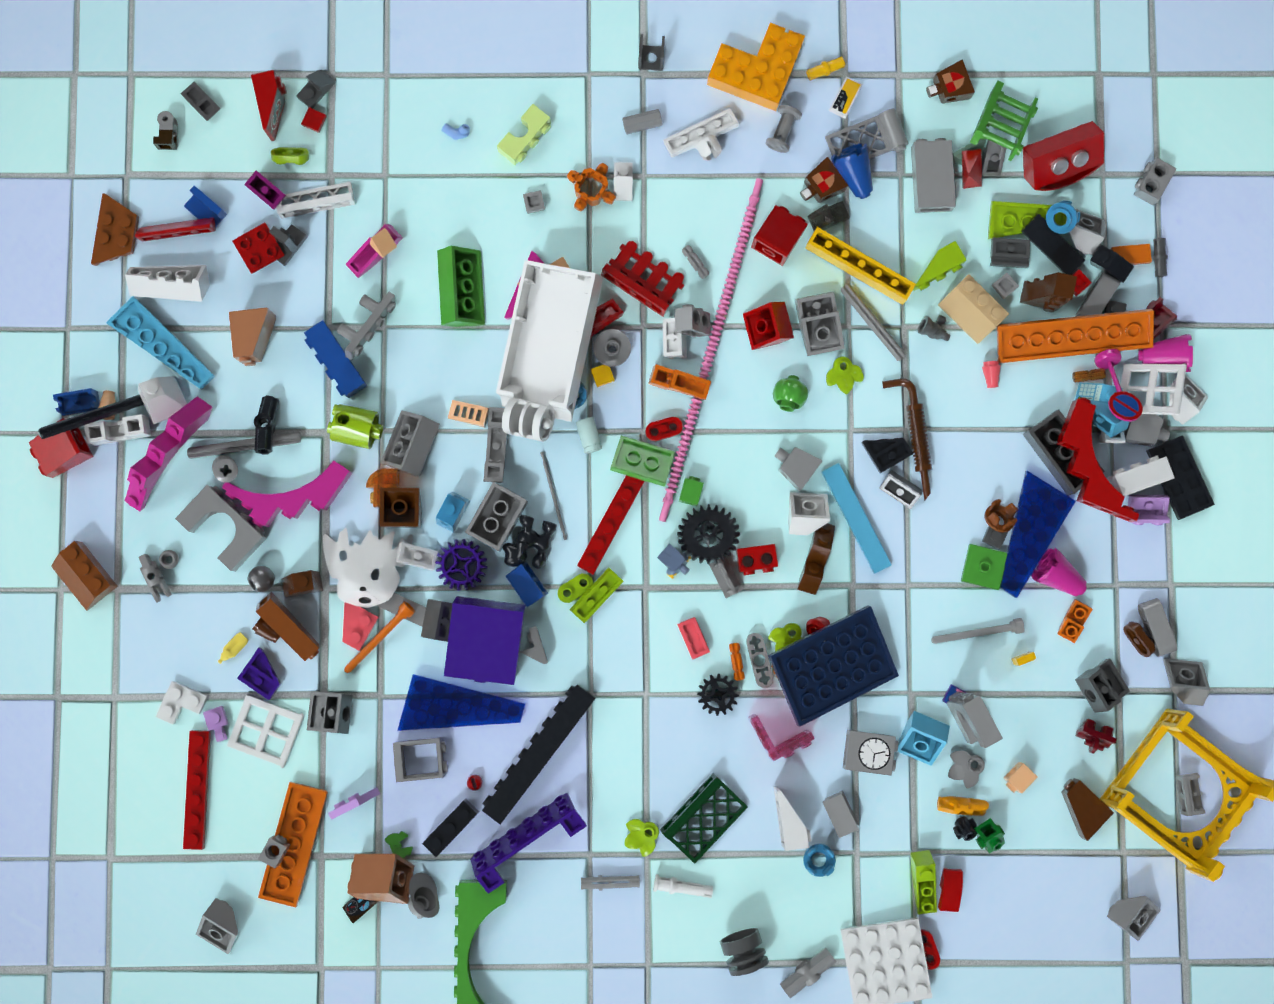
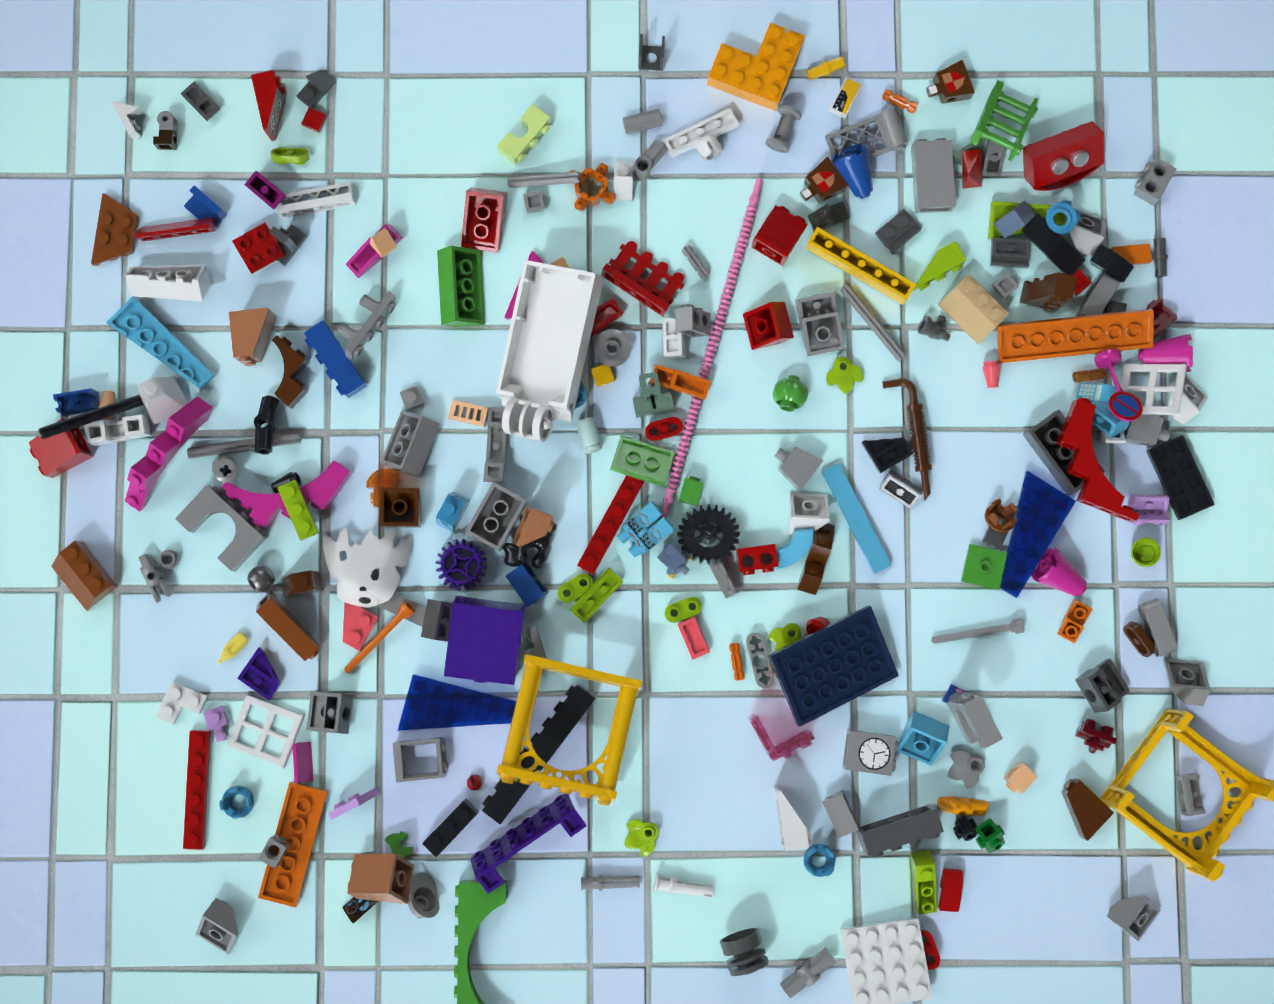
reddish brown cone [252,618,280,643] -> none
lime cylinder [327,404,383,449] -> none
white plate [396,542,438,571] -> none
light blue arm [441,123,470,140] -> none
light grey piece [540,451,567,540] -> none
dark green fence [660,773,748,864] -> none
black gear [697,673,739,716] -> none
yellow tile [1011,652,1036,666] -> none
white wedge [1107,456,1174,496] -> none
none -> white slope [111,101,145,140]
none -> dark azure piece [219,785,254,819]
none -> black cone [271,472,302,494]
none -> reddish brown arch [272,335,308,409]
none -> lime plate [277,480,319,541]
none -> dark pink slope [292,741,313,783]
none -> light grey plate [399,386,424,411]
none -> slope [461,187,508,253]
none -> yellow arch [497,654,642,806]
none -> light grey axle [507,172,580,188]
none -> nougat slope [513,505,554,547]
none -> medium azure hips [617,501,676,558]
none -> sand green piece [632,372,674,418]
none -> light grey piece [634,141,667,178]
none -> lime plate [664,597,702,623]
none -> medium azure tile [776,528,813,569]
none -> dark grey brick [856,804,944,858]
none -> dark grey plate [875,209,922,255]
none -> orange axle [882,89,918,114]
none -> sand blue slope [993,200,1036,238]
none -> lime hair [1131,537,1161,567]

